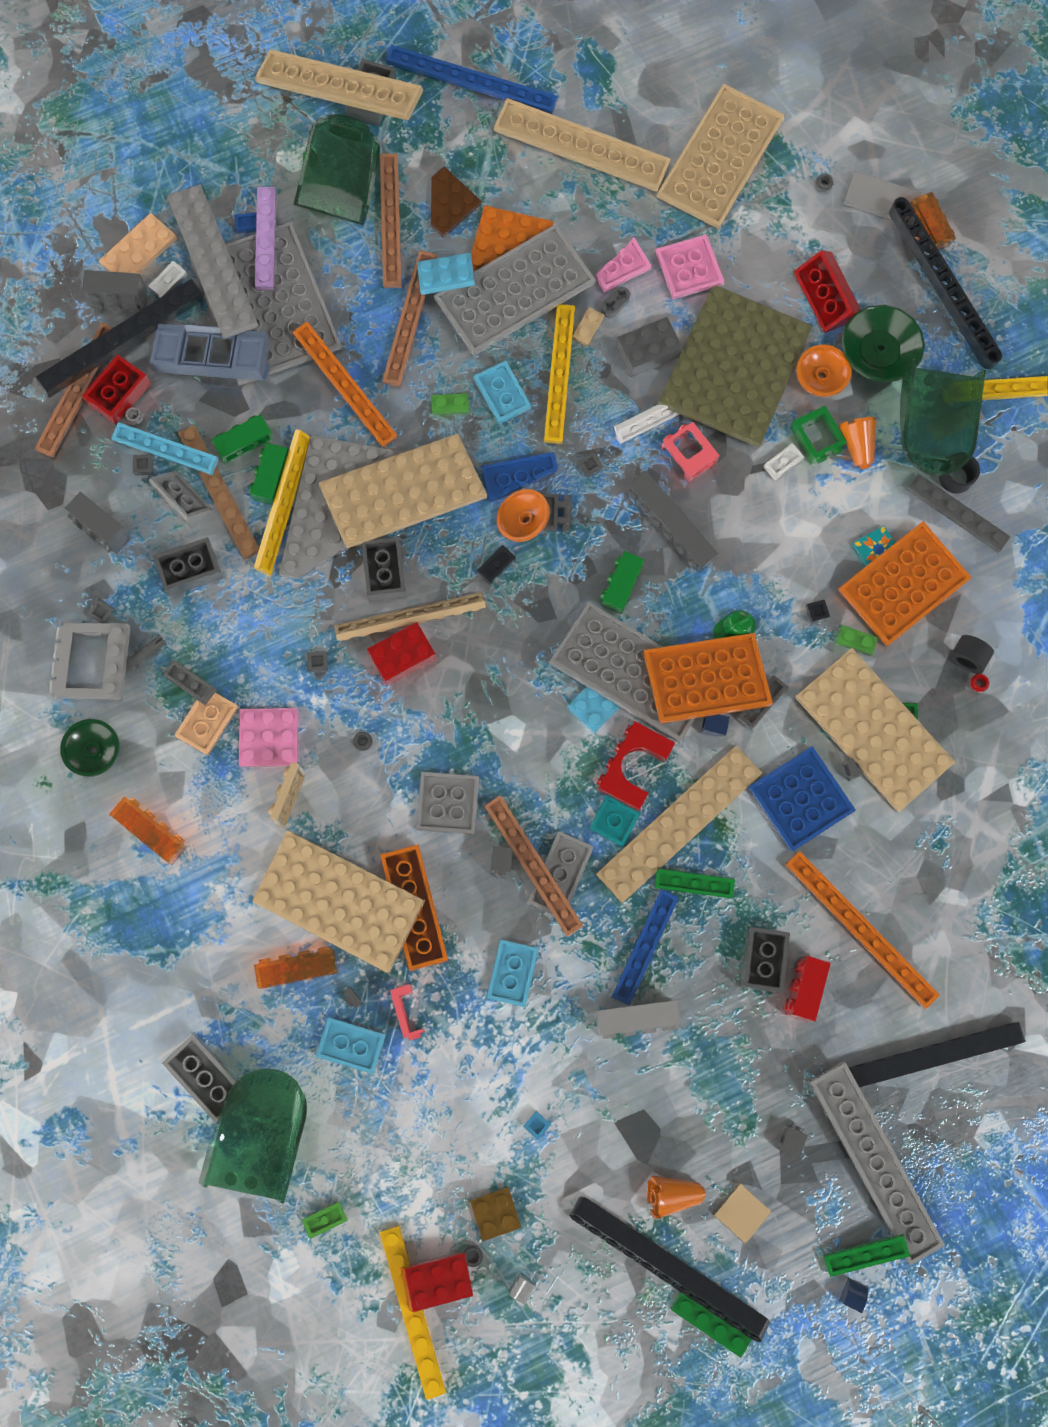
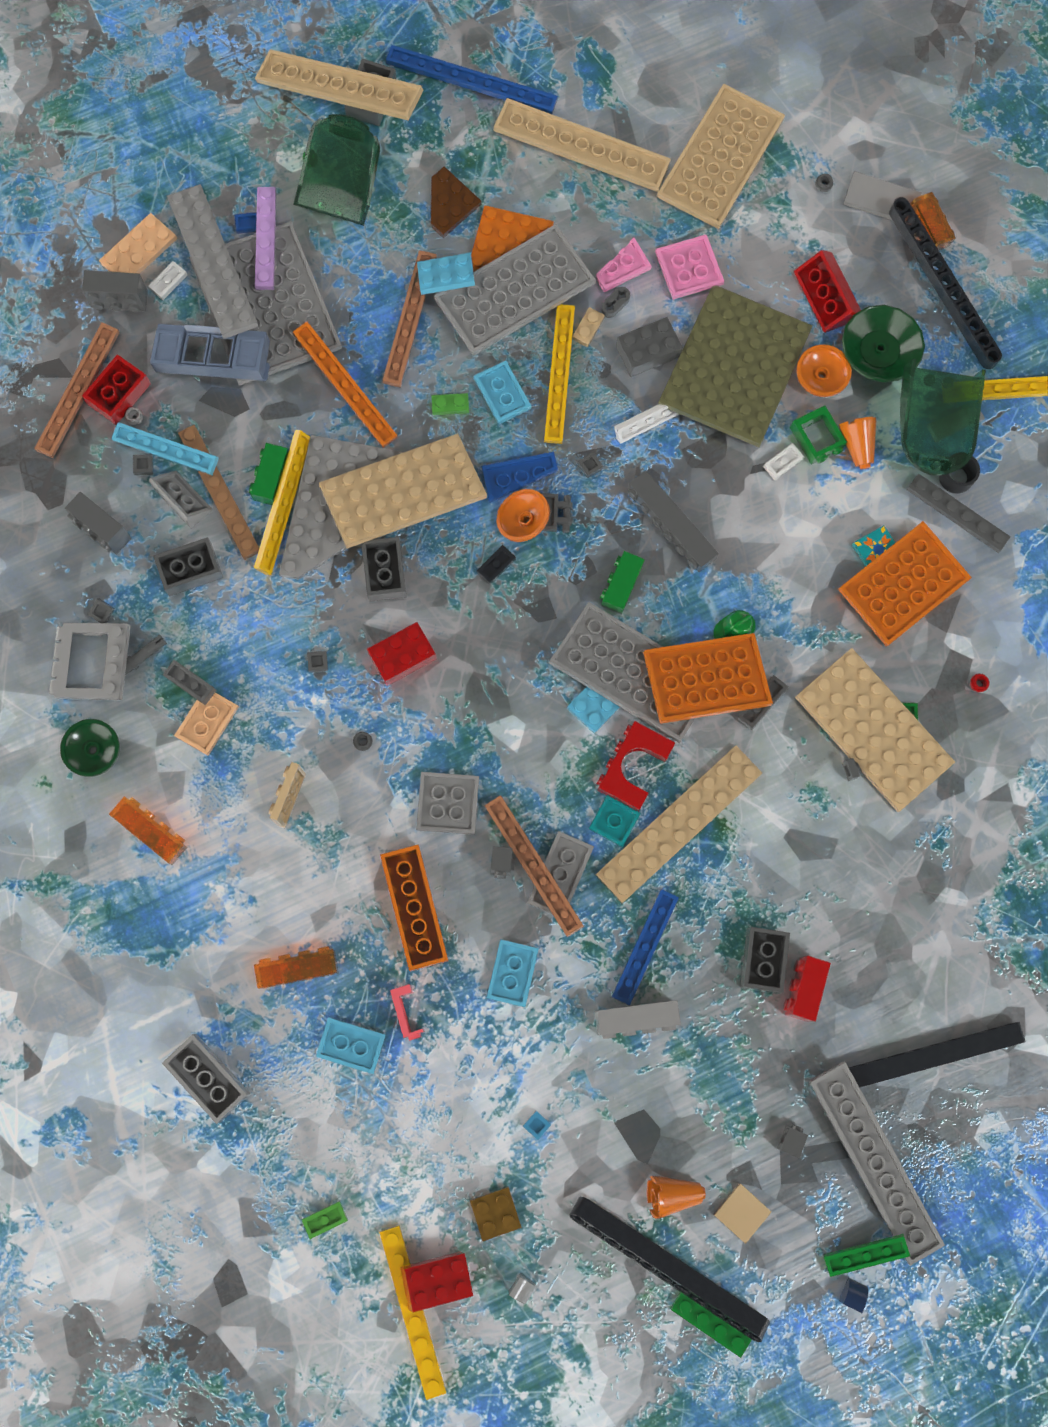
black brick [36,278,202,398] -> none
clear green windscreen [198,1068,307,1204] -> none
green brick [211,414,274,465] -> none
bright pink plate [239,708,299,767] -> none
tan plate [252,830,425,973] -> none
tan plate [334,592,486,641] -> none
dark grey plate [343,987,364,1008] -> none
nougat plate [380,153,402,288] -> none
dark grey plate [463,1245,483,1267] -> none
green plate [654,868,735,899] -> none
coral window [661,422,720,482] -> none
dark blue brick [700,714,730,736] -> none
blue plate [748,746,856,852] -> none
orange plate [785,851,940,1009] -> none
black plate [805,599,830,623] -> none
bright green plate [835,625,878,656] -> none
black piece [950,635,994,674] -> none

